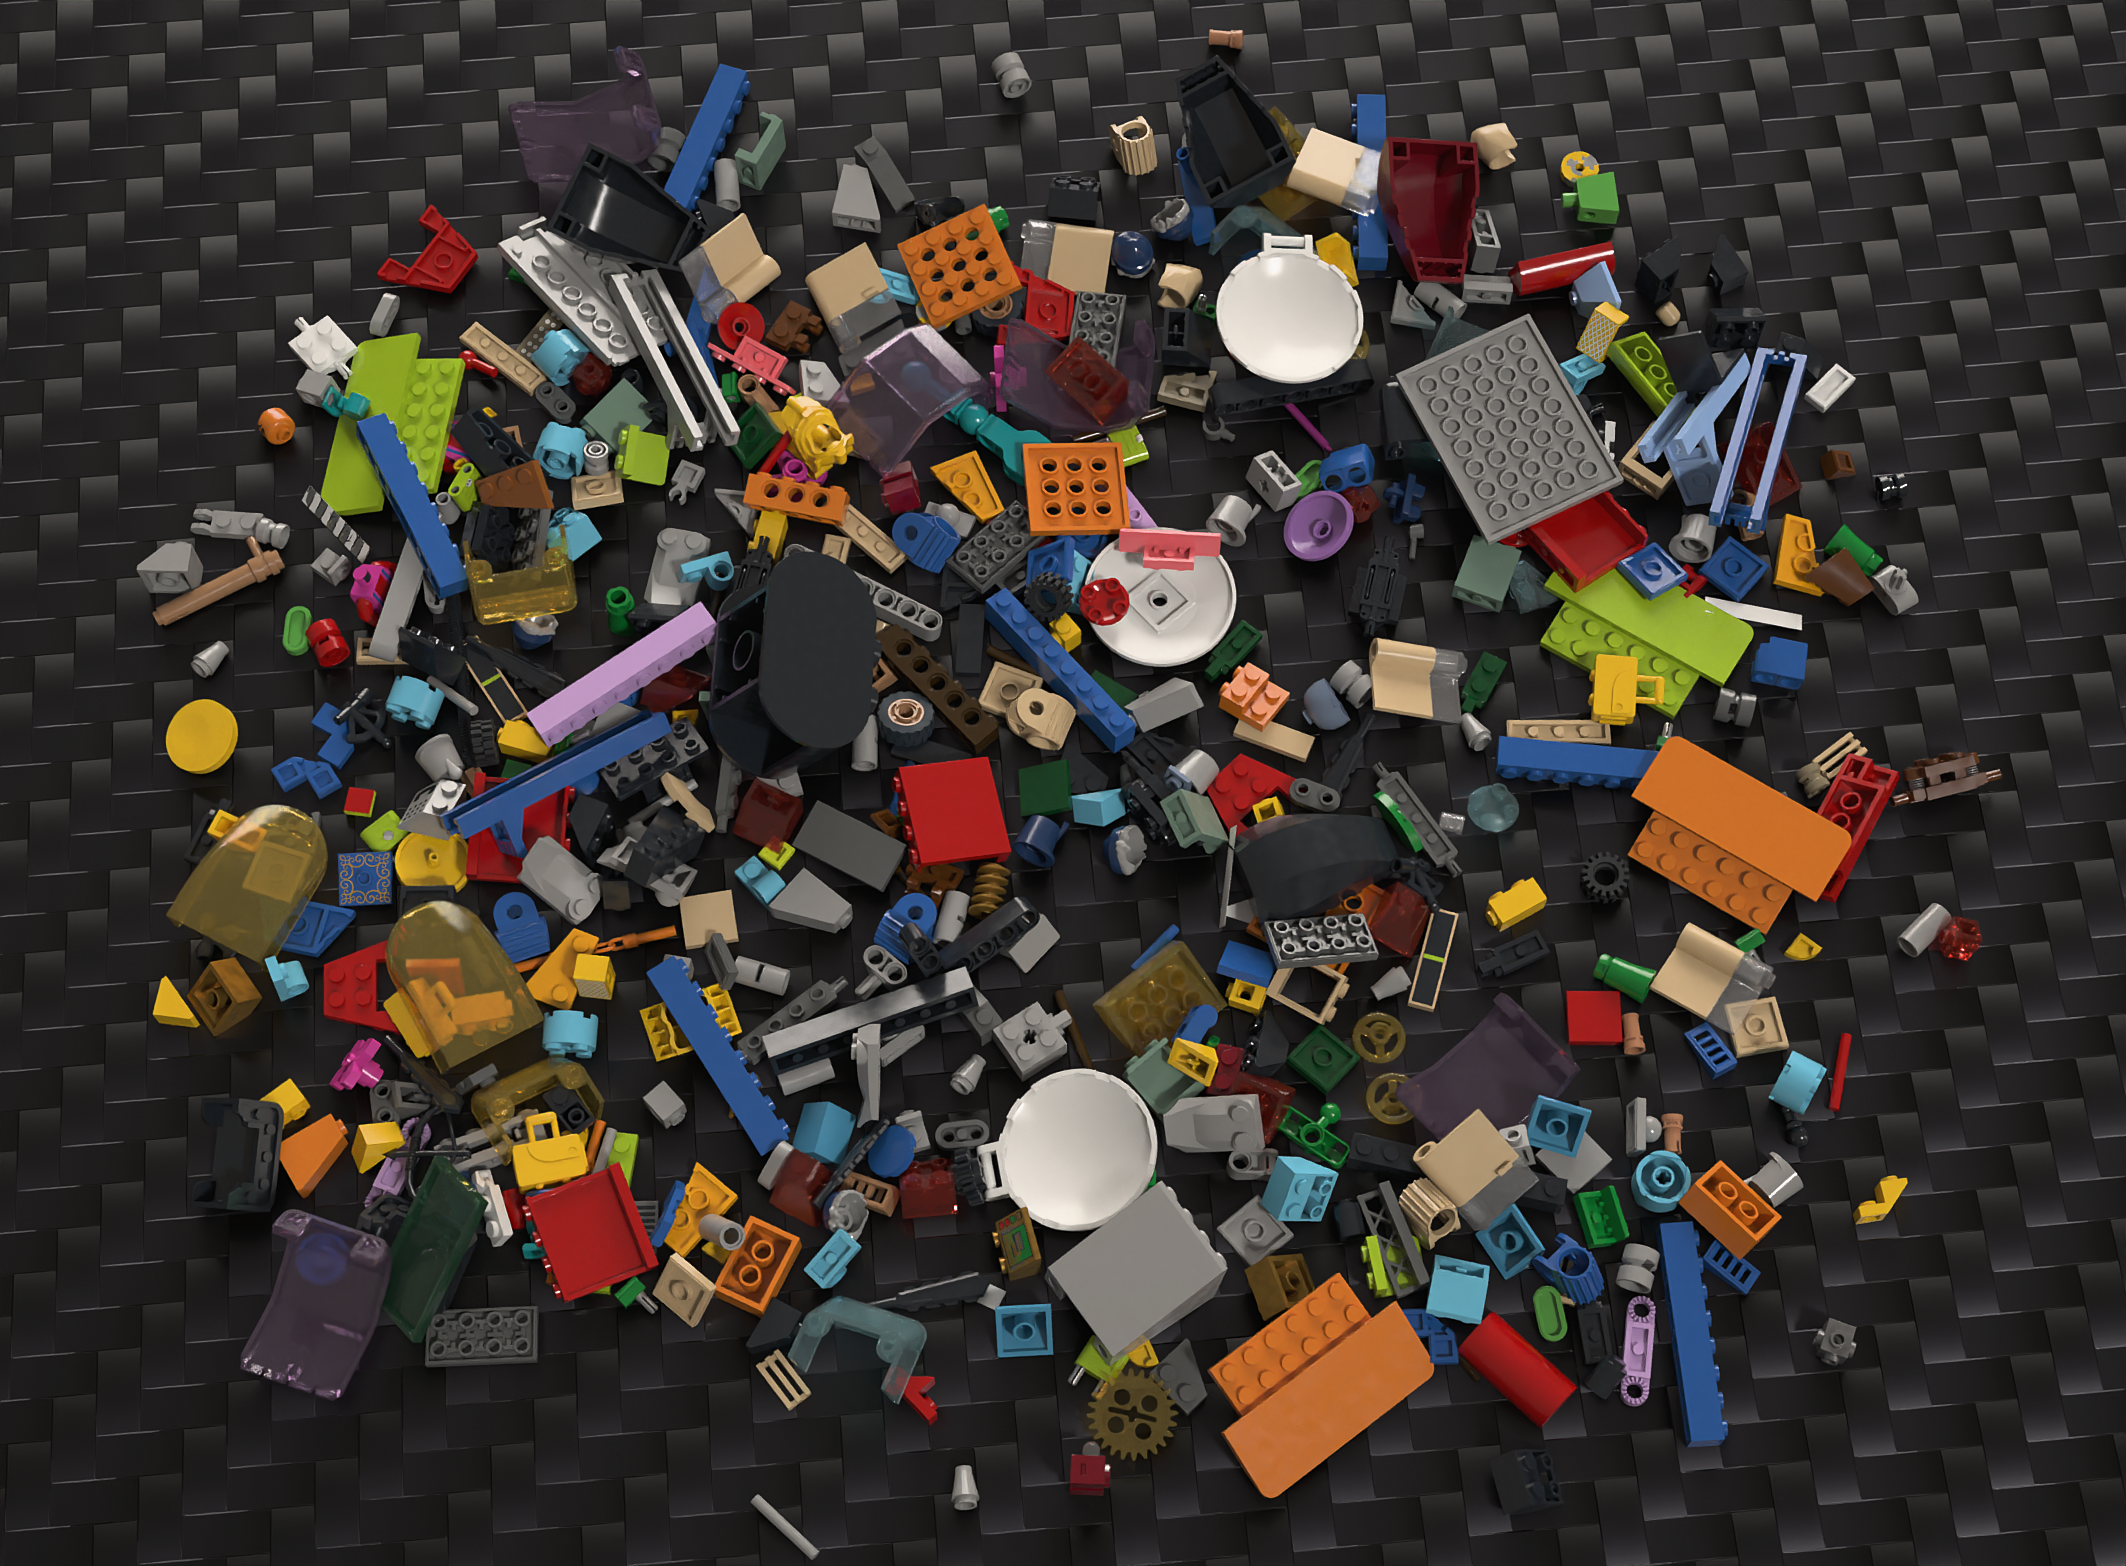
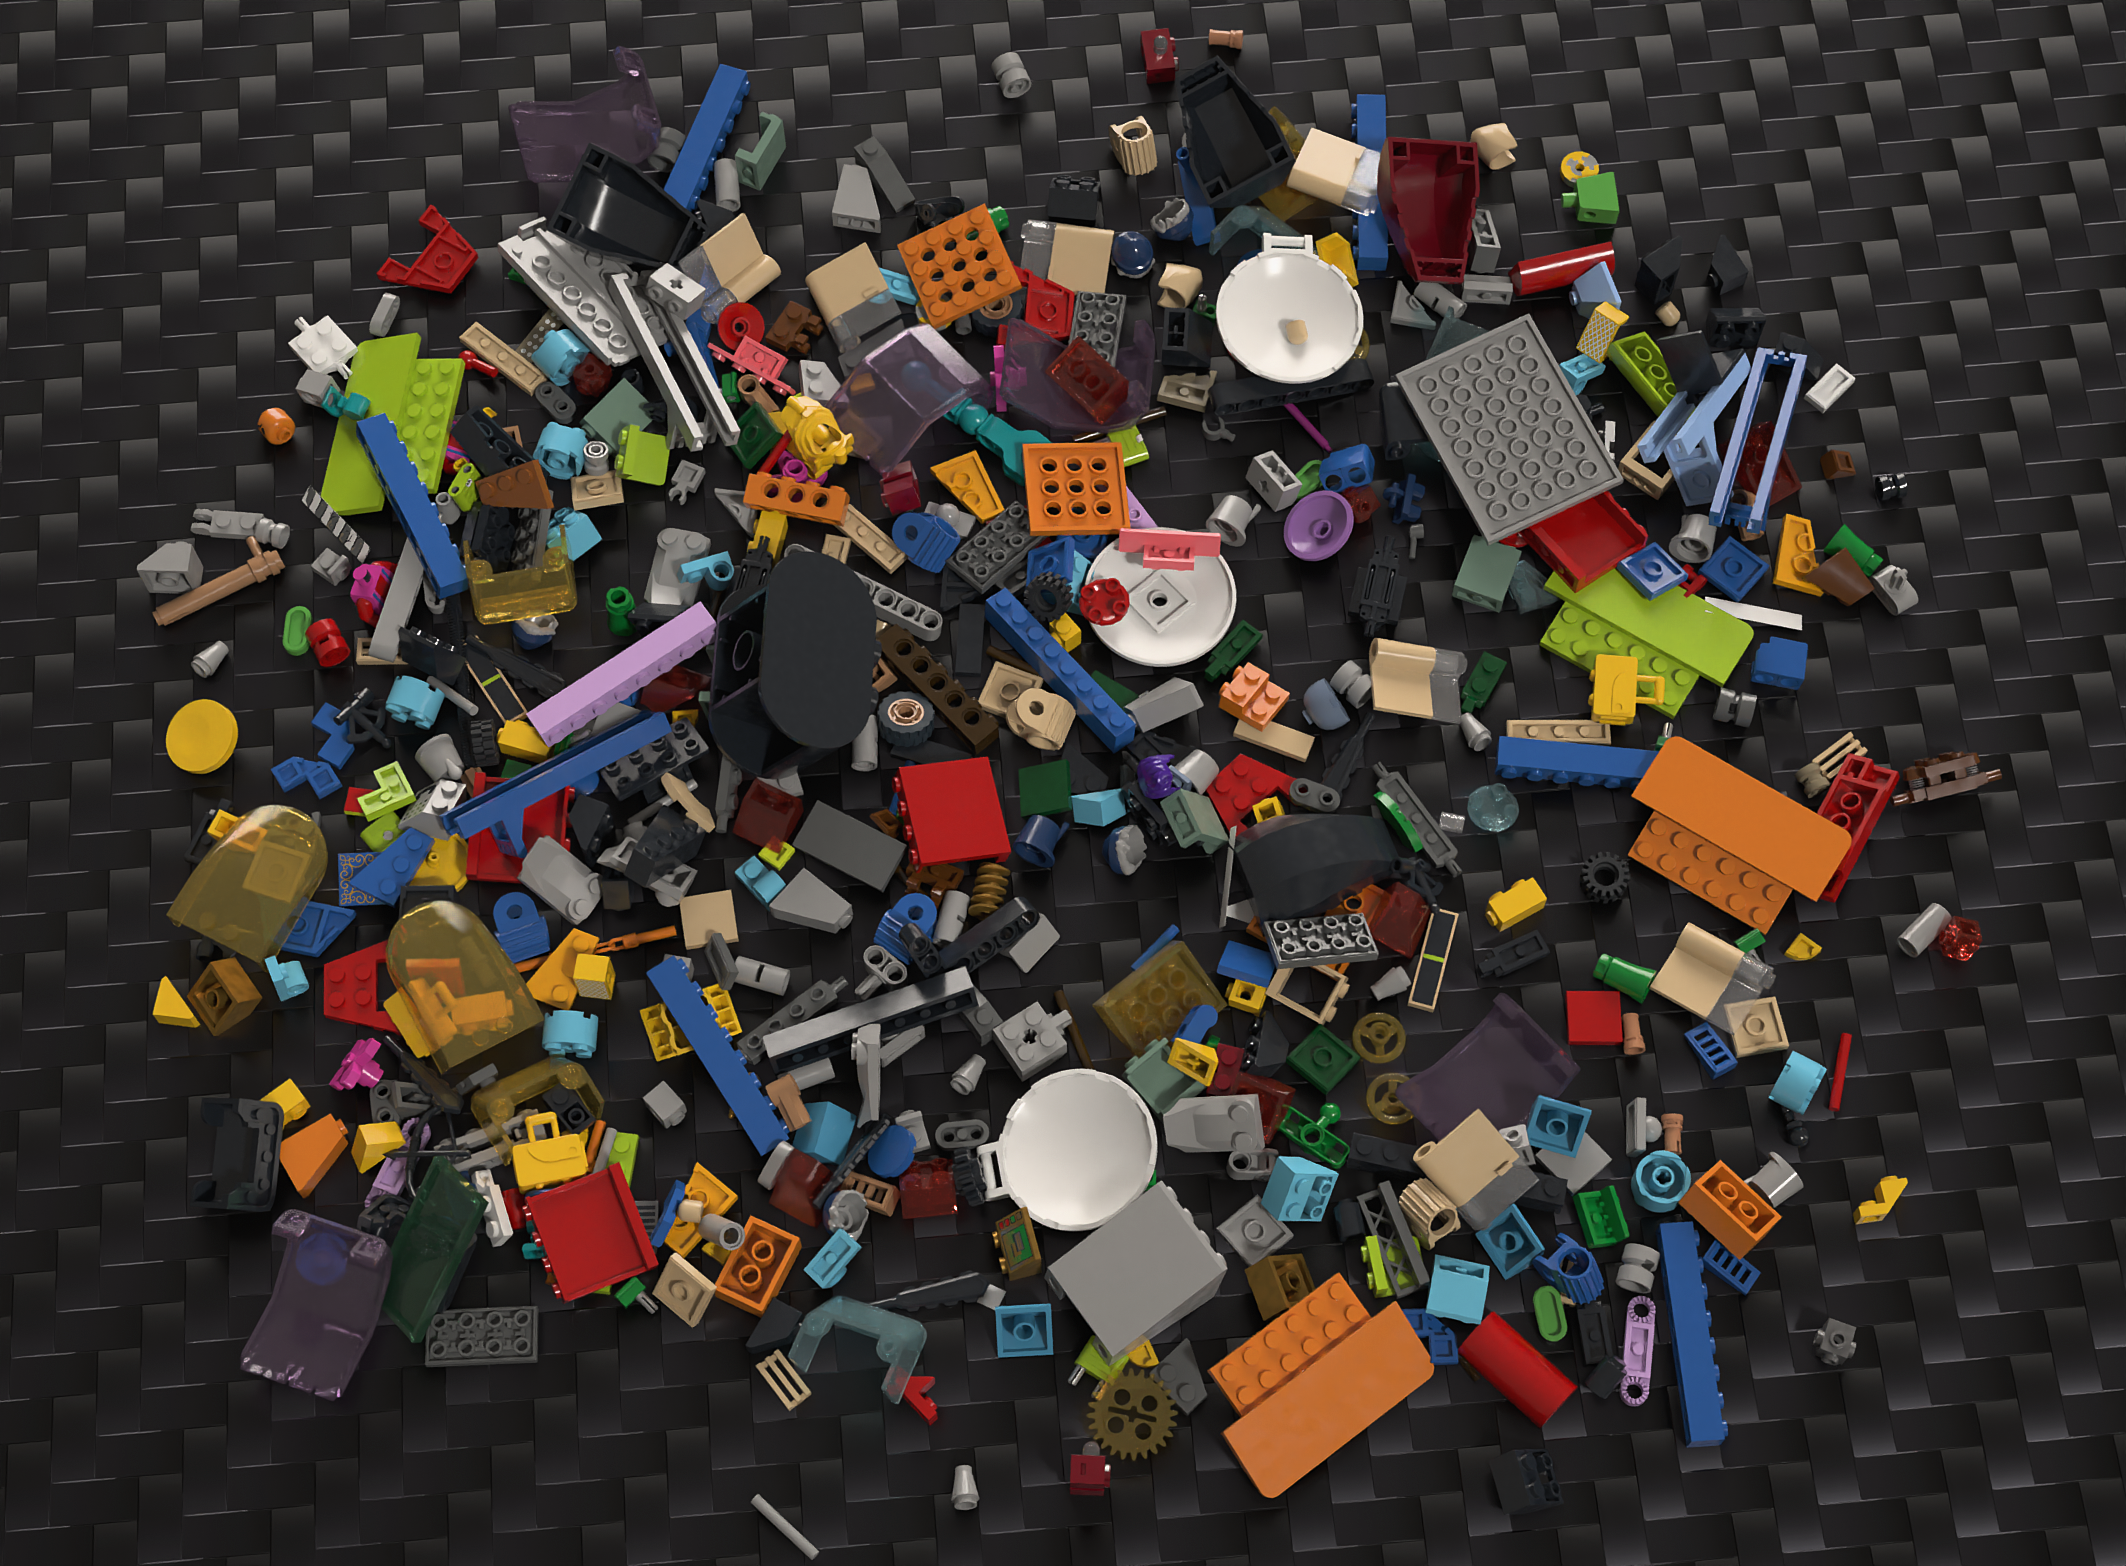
none -> blue wing [348,827,435,908]
none -> lime plate [357,761,417,822]
none -> light grey brick [645,263,706,320]
none -> tan piece [677,1199,704,1223]
none -> medium nougat piece [765,1073,812,1132]
none -> dark purple hair [1137,754,1181,799]
none -> dark red piece [1140,28,1179,84]
none -> tan piece [1286,320,1308,345]

